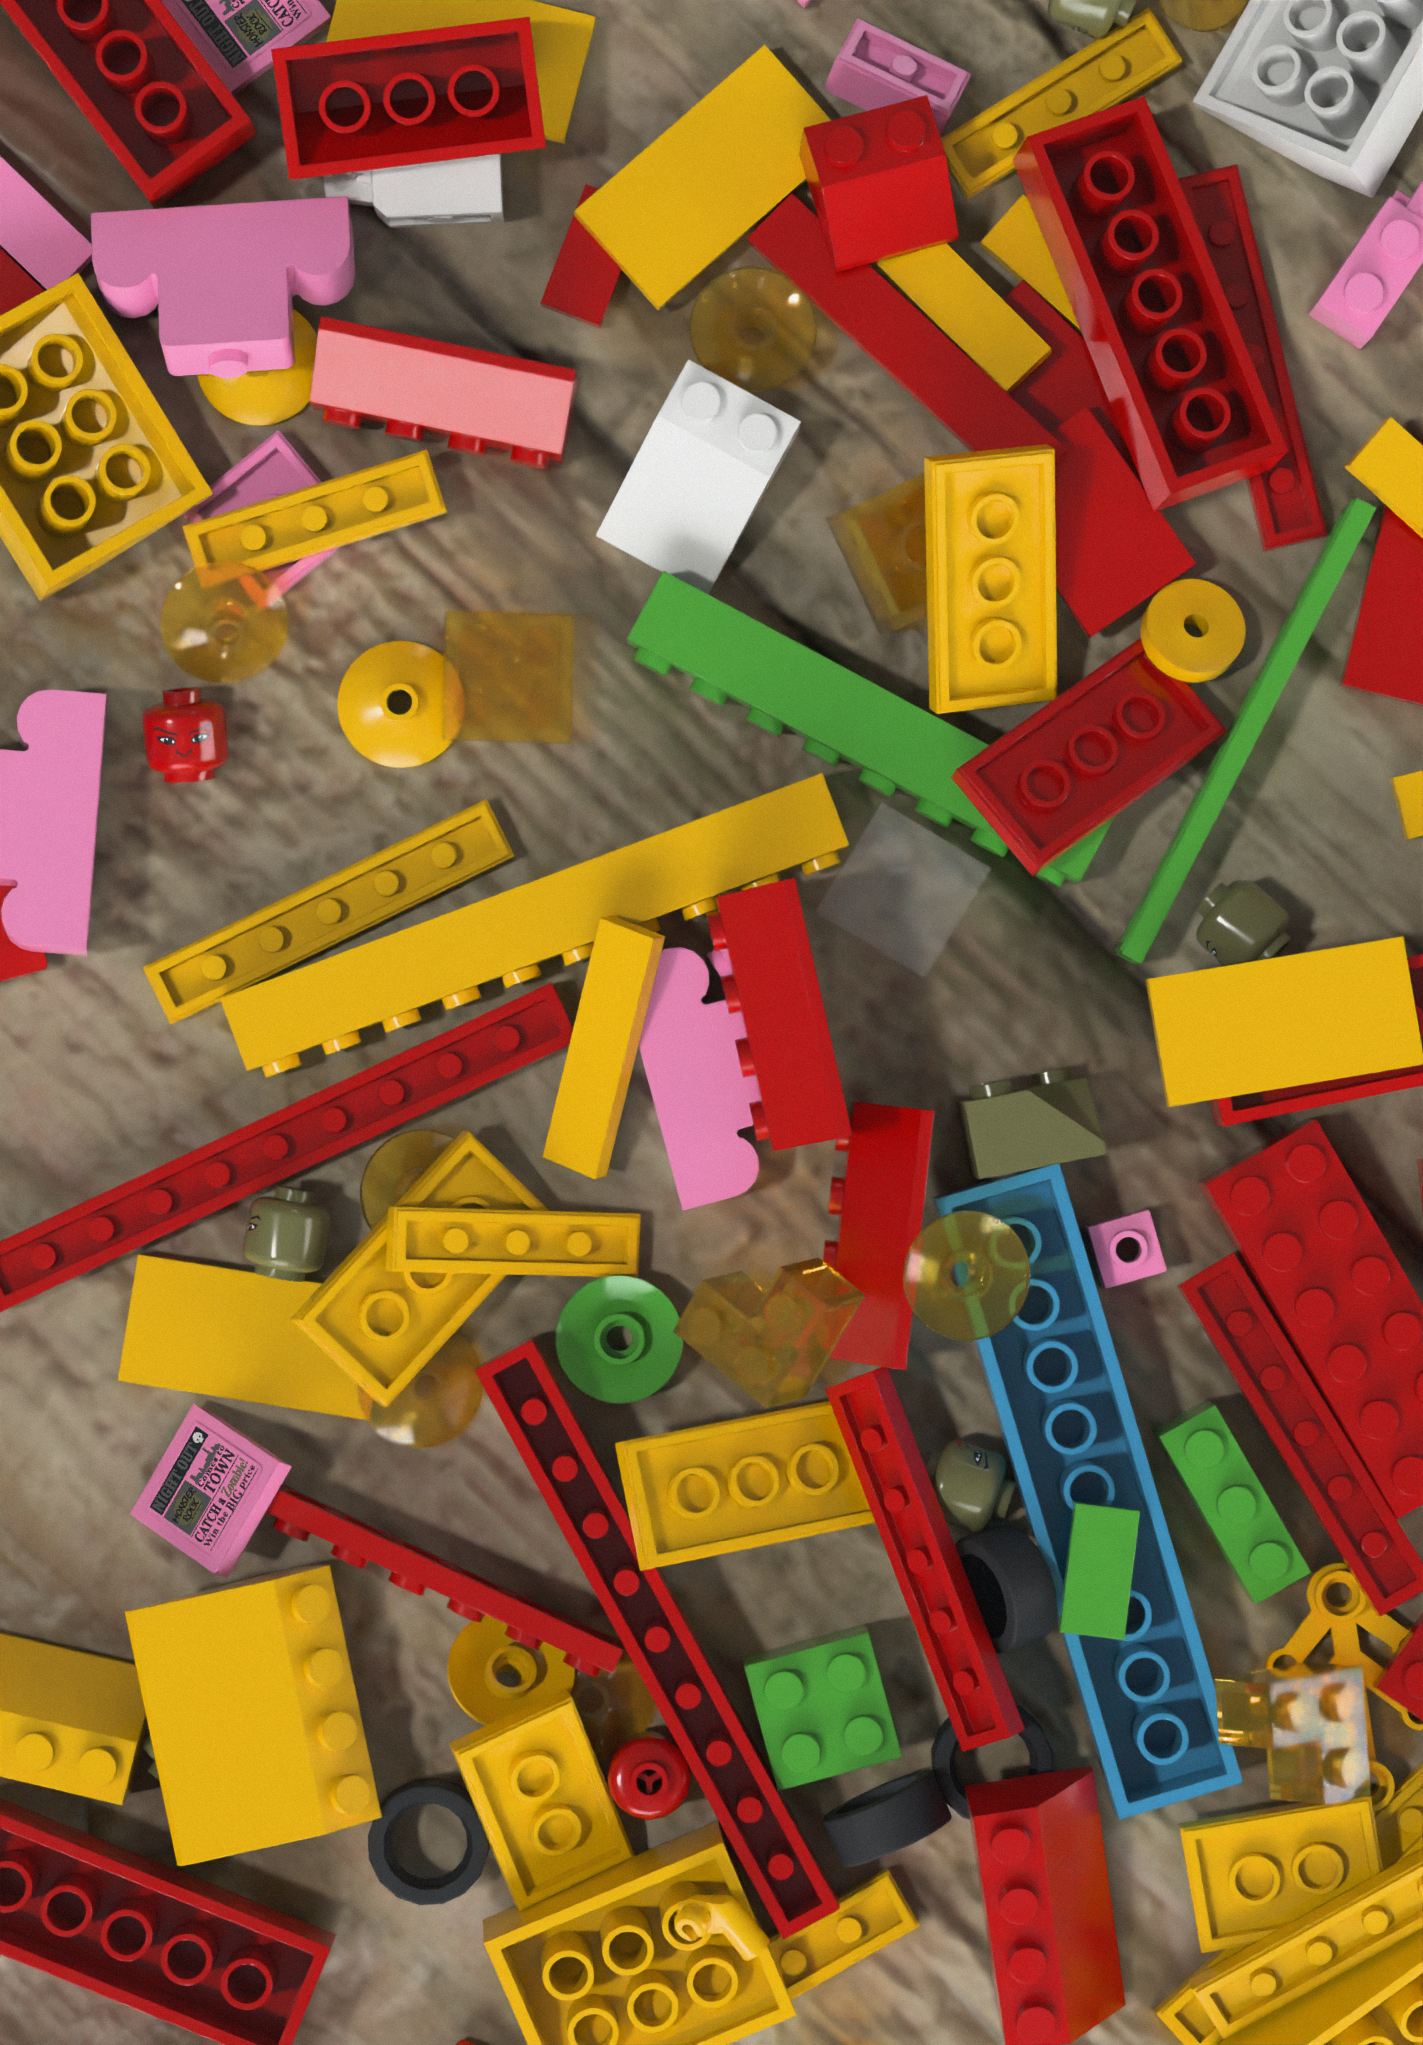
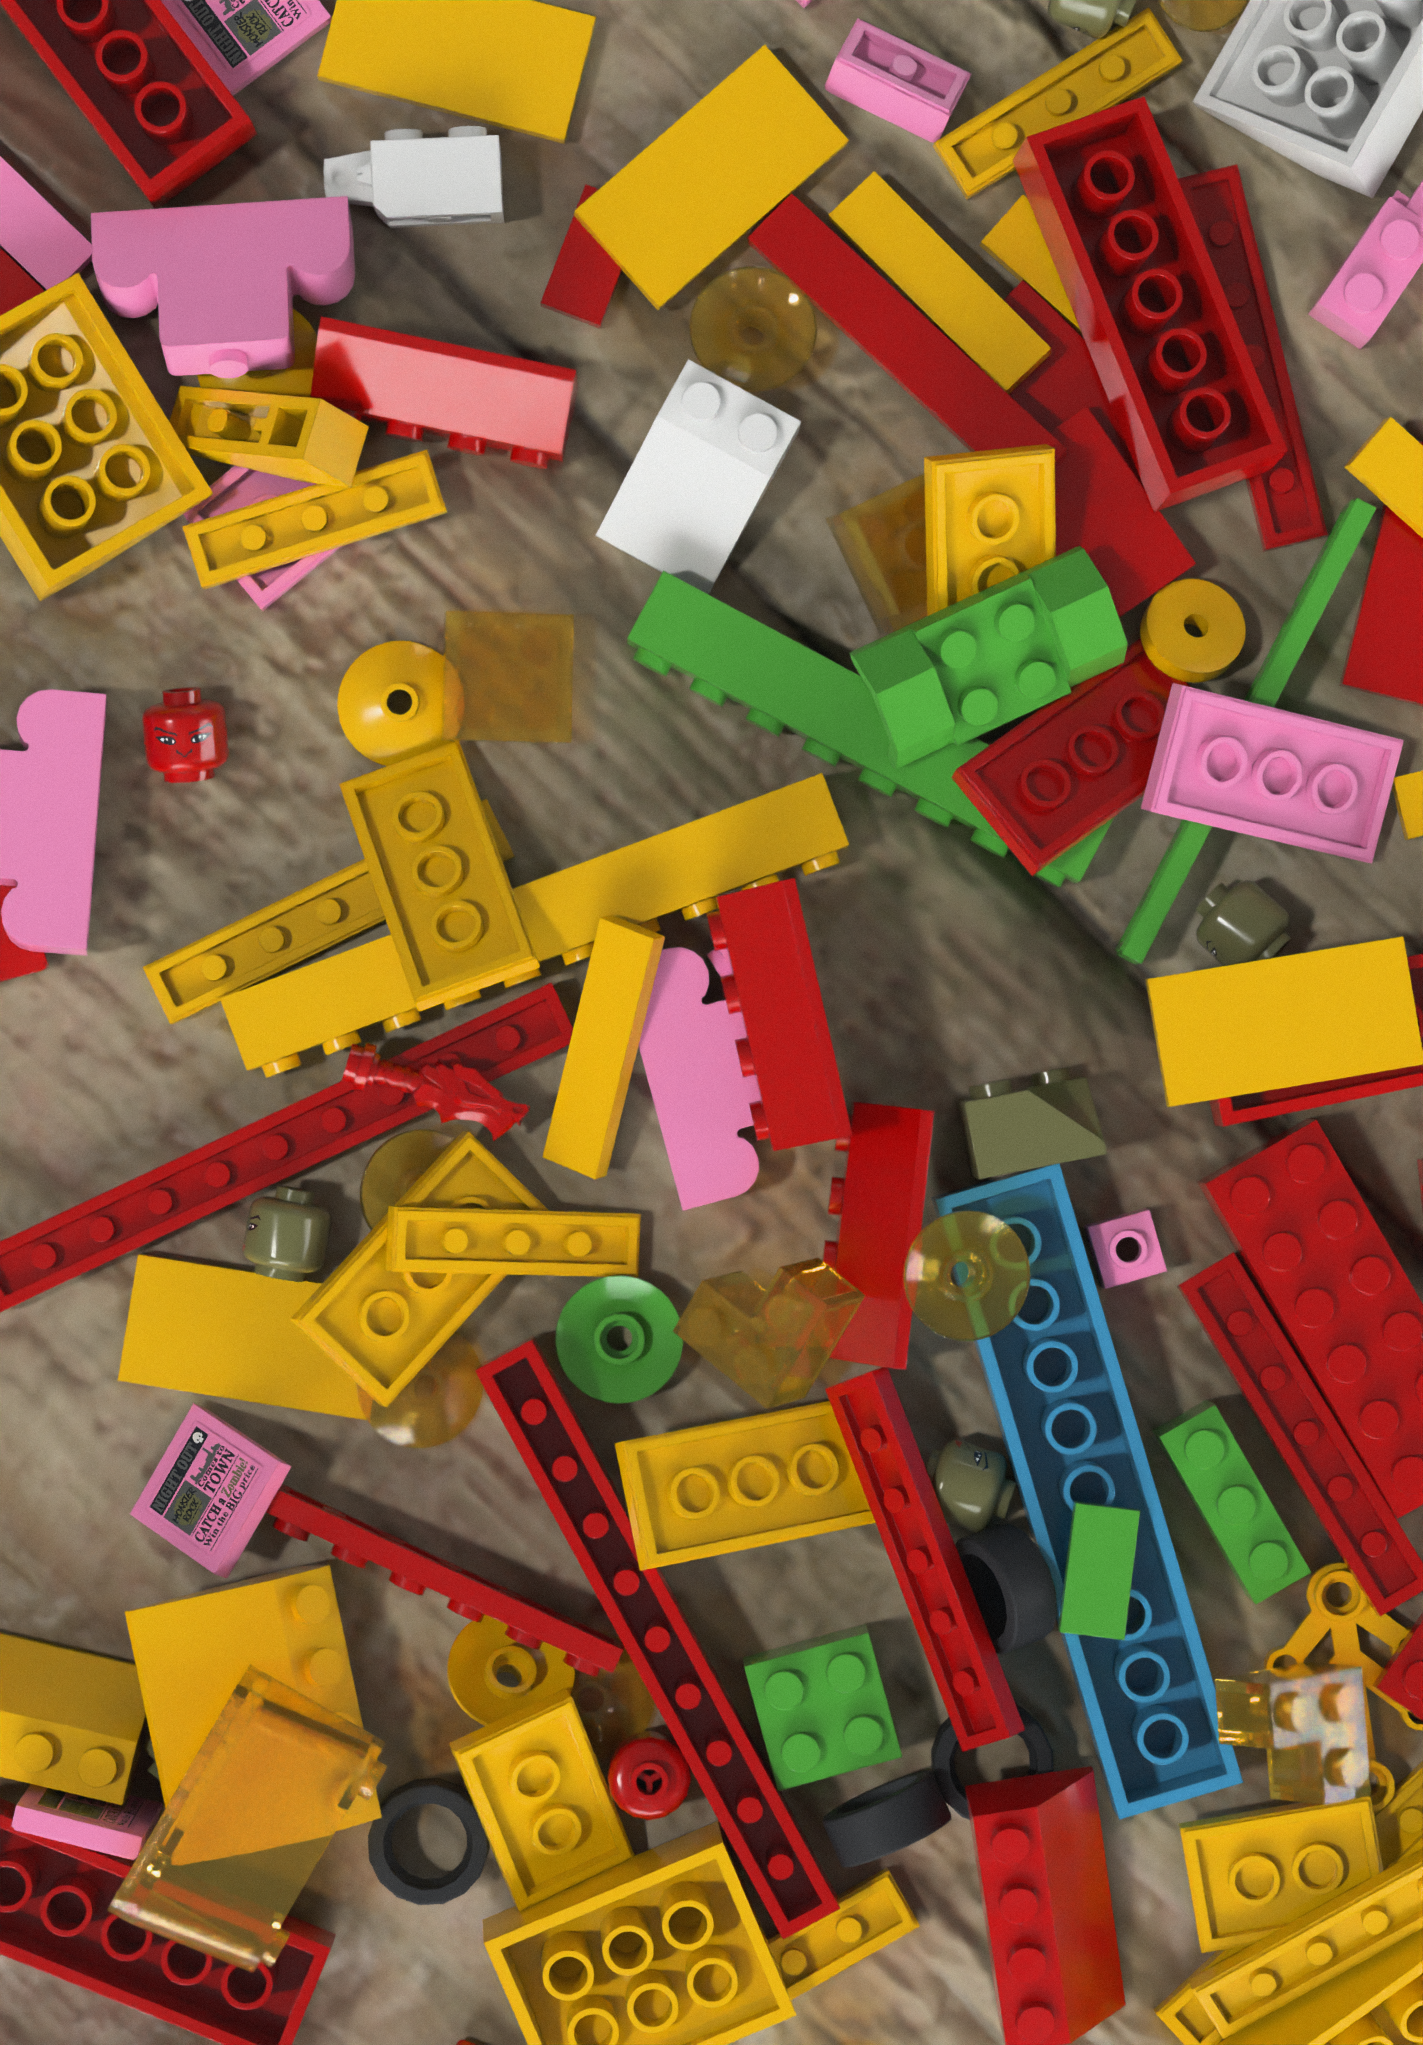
clear yellow dish [160,561,289,683] -> none
red slope [271,17,546,180] -> none
yellow arm [674,1894,770,1961] -> none
red slope [799,95,959,273] -> none
clear plate [815,802,991,978] -> none
none -> bright pink tile [11,1784,162,1860]
none -> clear yellow windscreen [107,1664,387,1973]
none -> yellow slope [169,386,369,487]
none -> yellow tile [339,740,540,1012]
none -> red piece [342,1042,530,1142]
none -> bright green piece [849,546,1128,769]
none -> bright pink tile [1141,683,1404,864]

